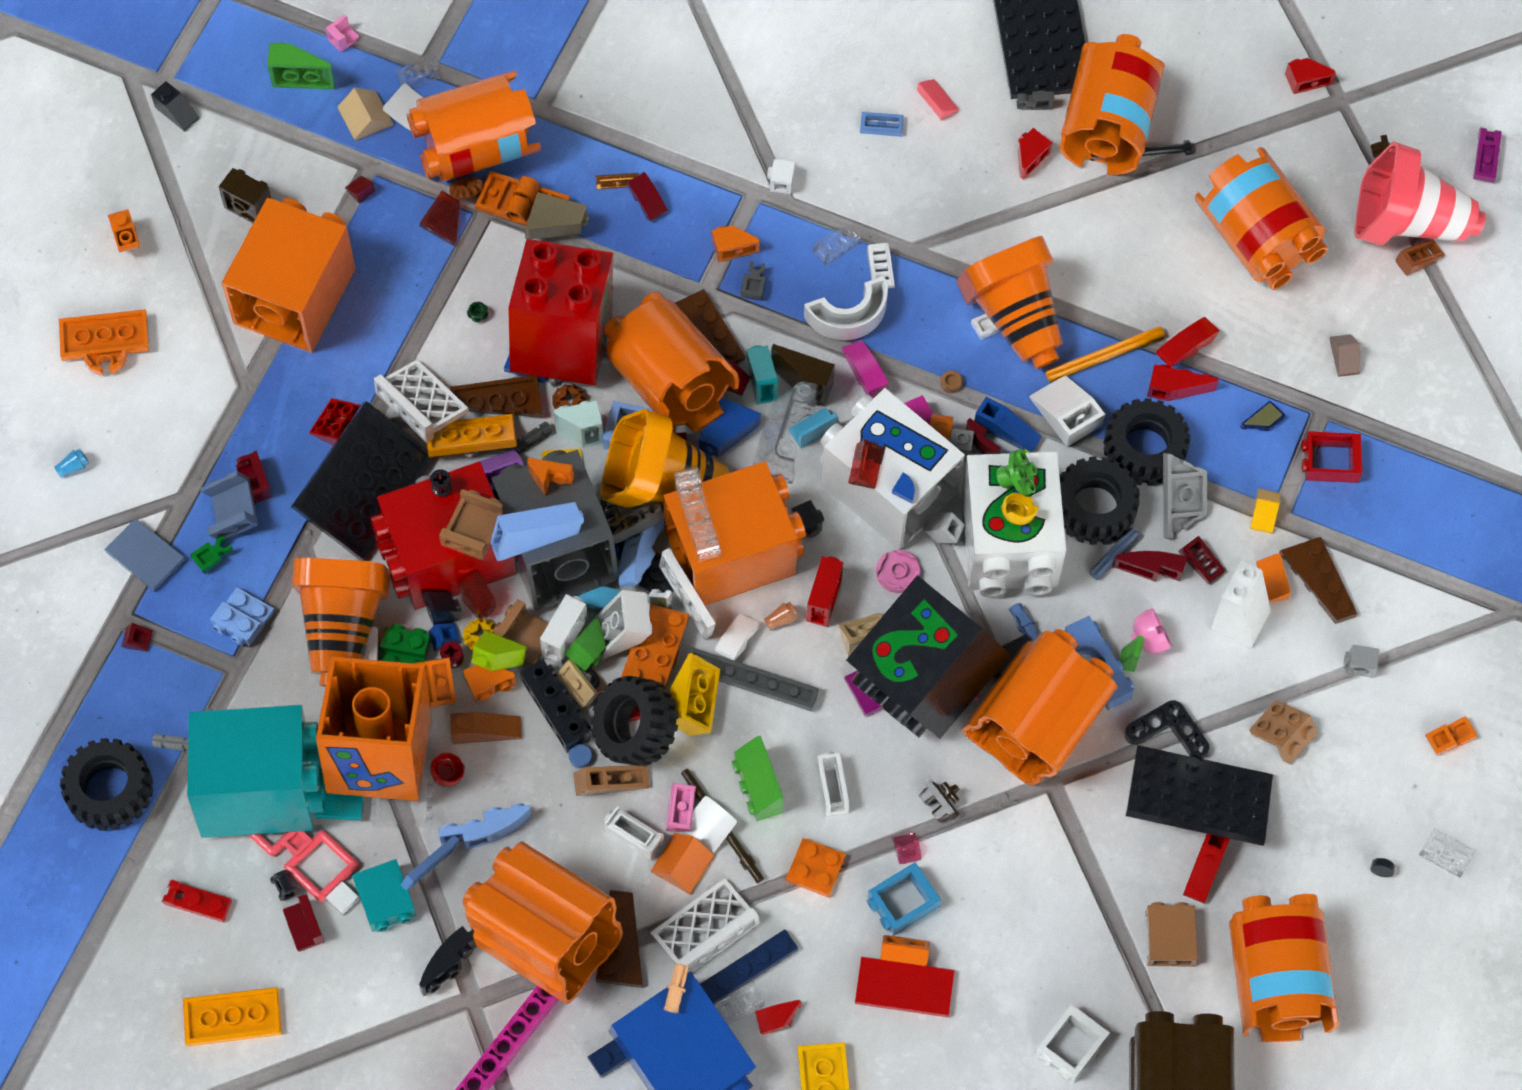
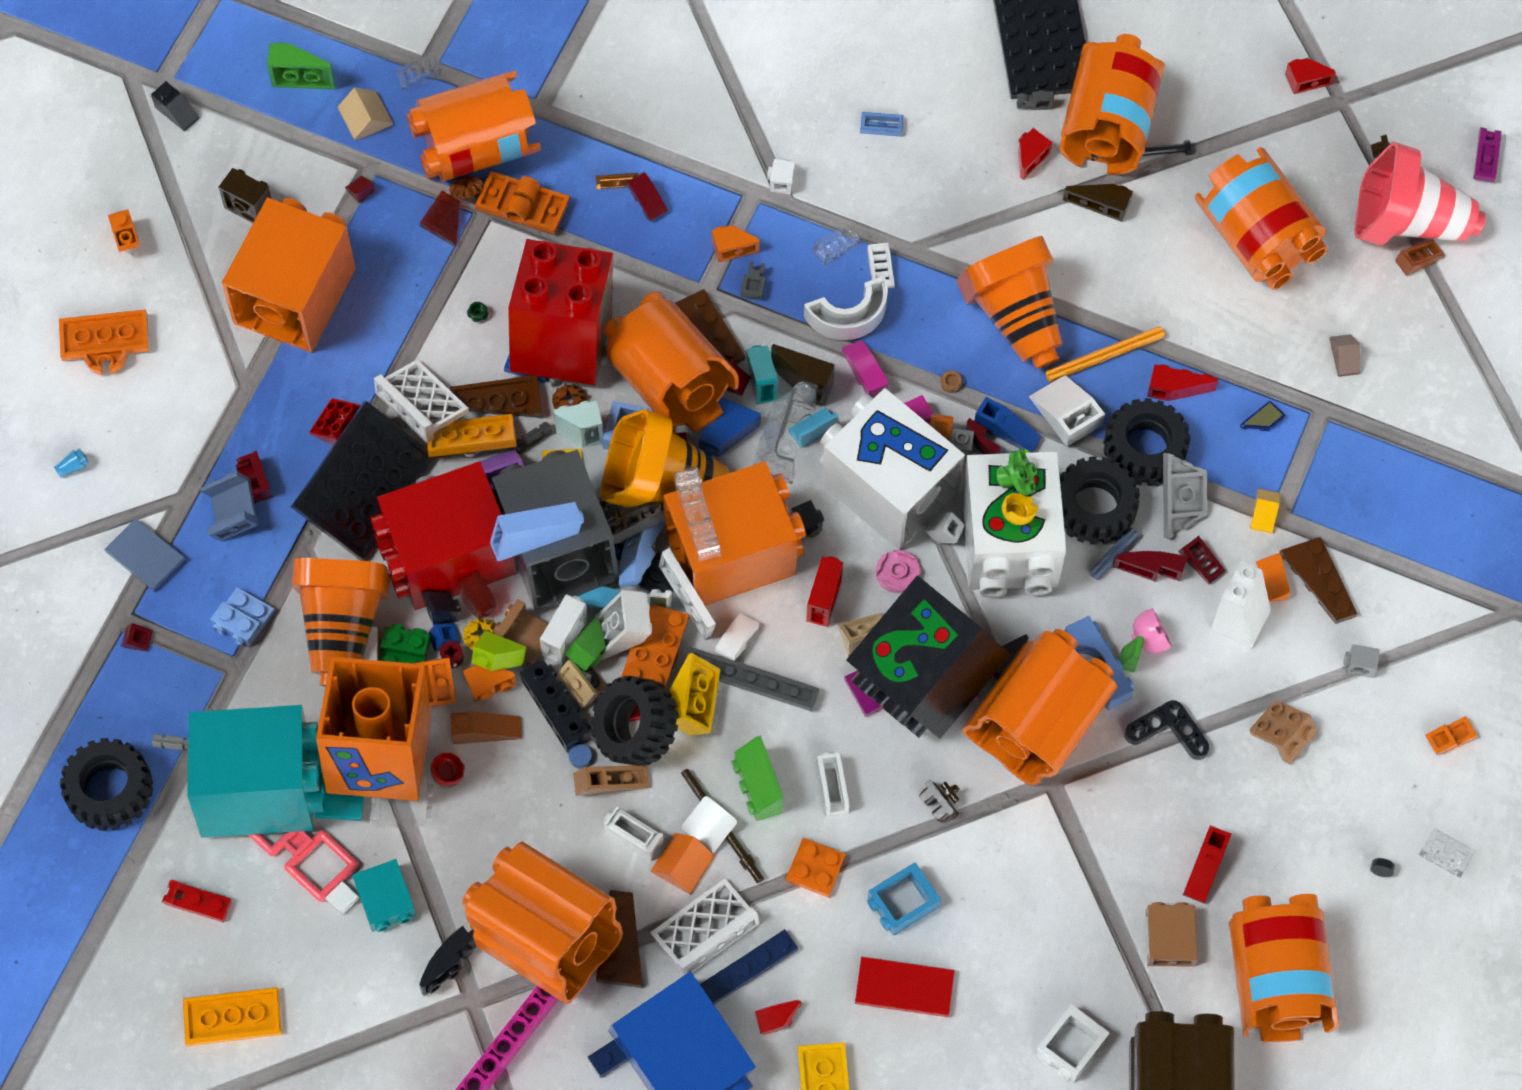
green plate [190,536,233,574] -> none
black bush [270,870,299,901] -> none
dark red panel [283,893,324,952] -> none
bright pink panel [325,15,359,52] -> none
white sticker [383,84,423,131] -> none
medium blue tile [401,835,460,890] -> none
black bush [430,469,452,497] -> none
light blue slope [438,803,531,849] -> none
medium nougat panel [439,489,505,560] -> none
dark tan slope [525,192,590,239] -> none
orange slope [527,458,574,495] -> none
light nougat axle [664,964,689,1013] -> none
bright pink slope [665,783,696,831] -> none
clear slope [714,982,765,1025] -> none
nougat cone [764,602,798,630] -> none
clear red slope [848,439,884,489] -> none
orange slope [880,935,930,966] -> none
blue tile [892,473,915,504] -> none
clear pink slope [892,833,921,864] -> none
coral slope [917,79,959,120] -> none
white tile [971,314,999,340] -> none
medium blue pin [1009,603,1039,642] -> none
black plate [1125,745,1273,846] -> none
red slope [1156,317,1220,368] -> none
red window [1301,431,1362,483] -> none
none -> dark brown slope [1063,184,1133,222]

